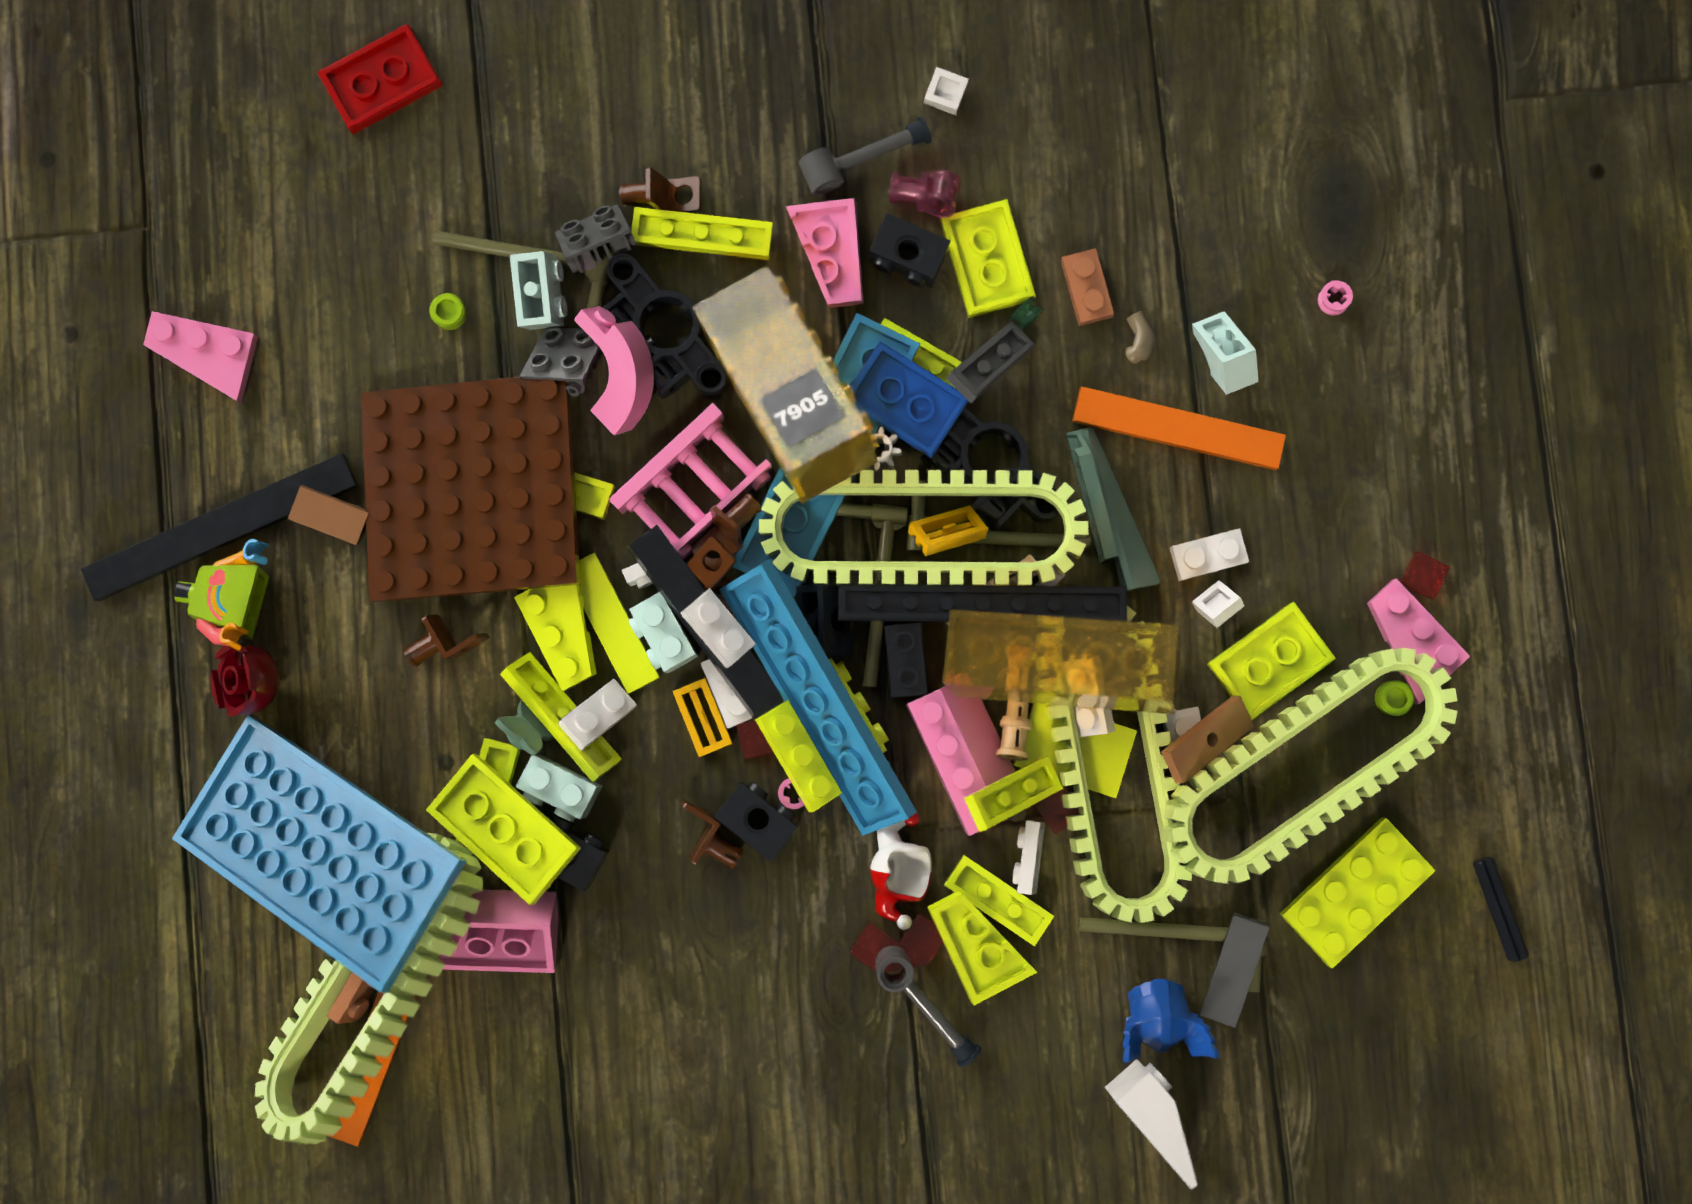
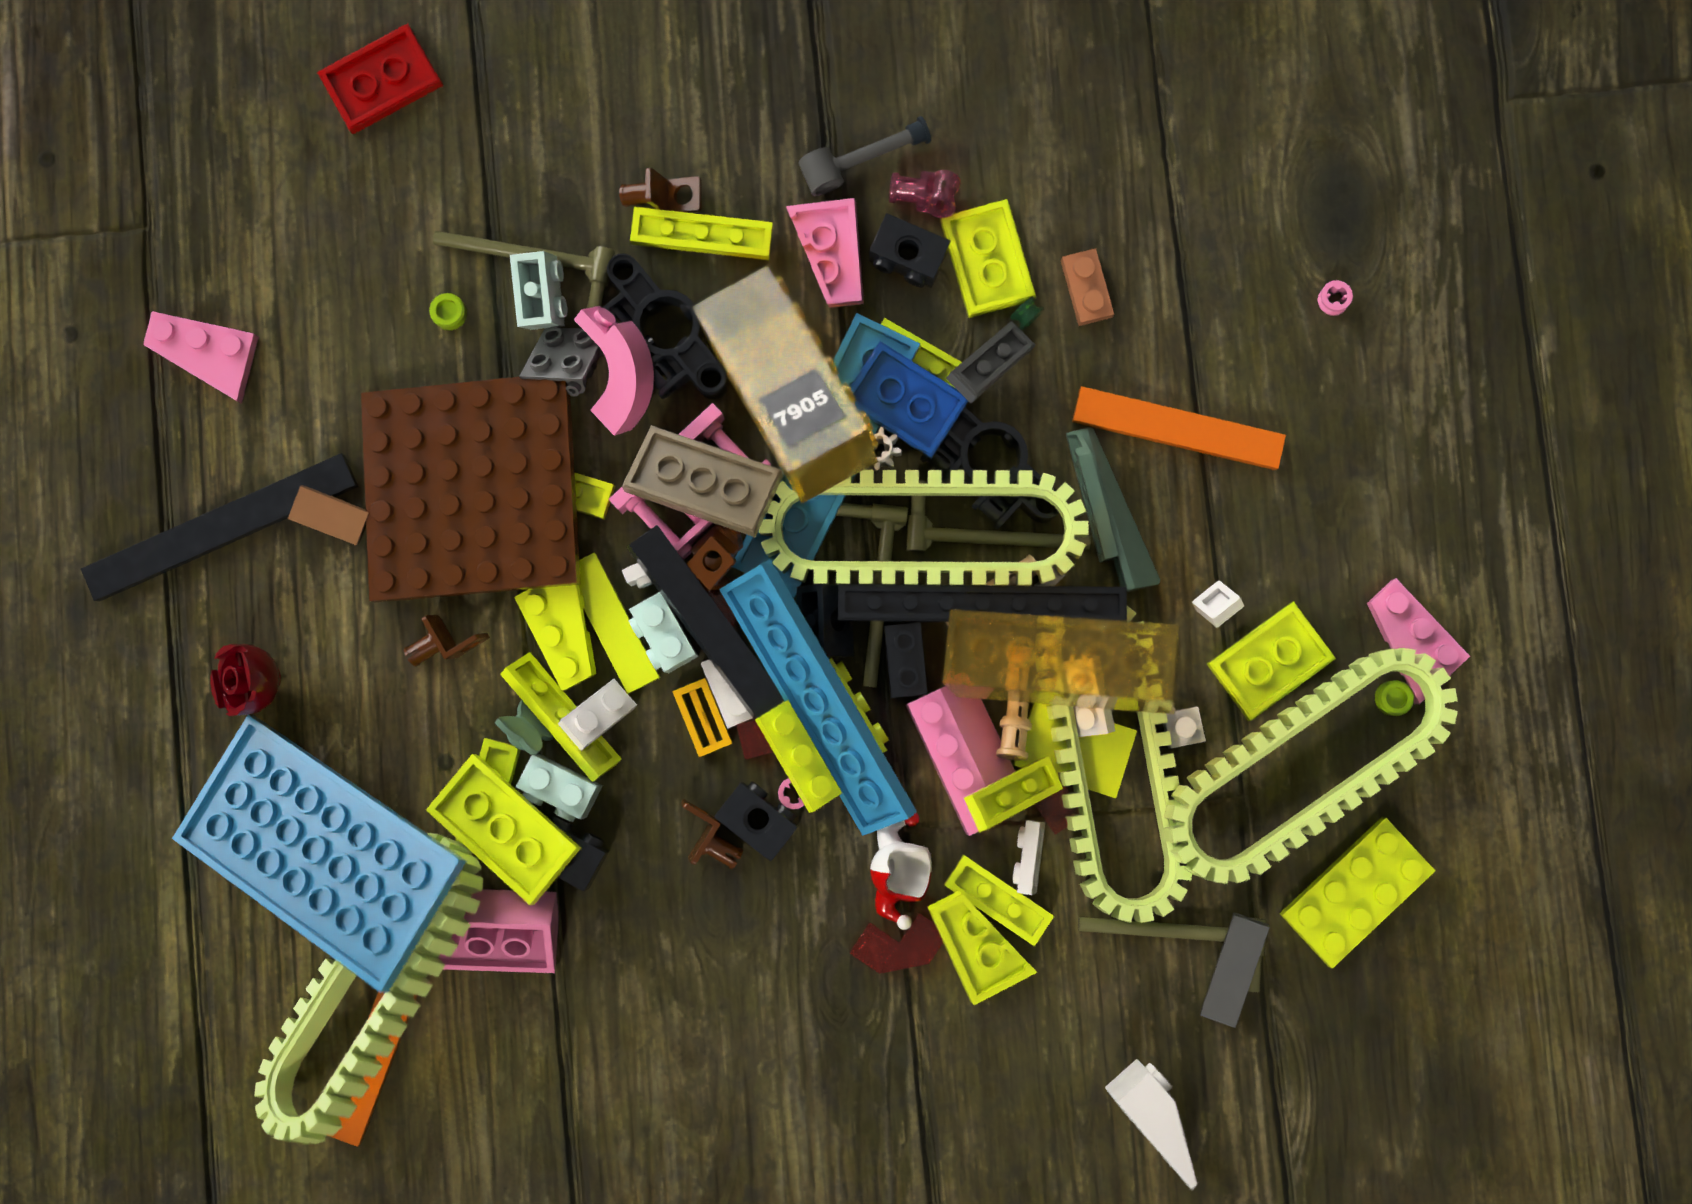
lime torso [174,539,269,650] -> none
nougat plate [327,972,375,1024] -> none
dark grey hinge [555,204,636,273] -> none
white plate [680,589,756,668] -> none
dark grey piece [875,946,981,1067] -> none
yellow tile [908,505,988,556] -> none
white plate [924,67,969,115] -> none
blue helmet [1122,979,1220,1063] -> none
dark tan arm [1125,311,1155,364] -> none
medium nougat tile [1161,696,1254,784] -> none
white plate [1170,528,1249,581] -> none
light aqua arch [1192,312,1258,395] -> none
clear red tile [1400,551,1450,599] -> none
black axle [1473,857,1529,962] -> none
none -> dark tan tile [622,425,783,538]

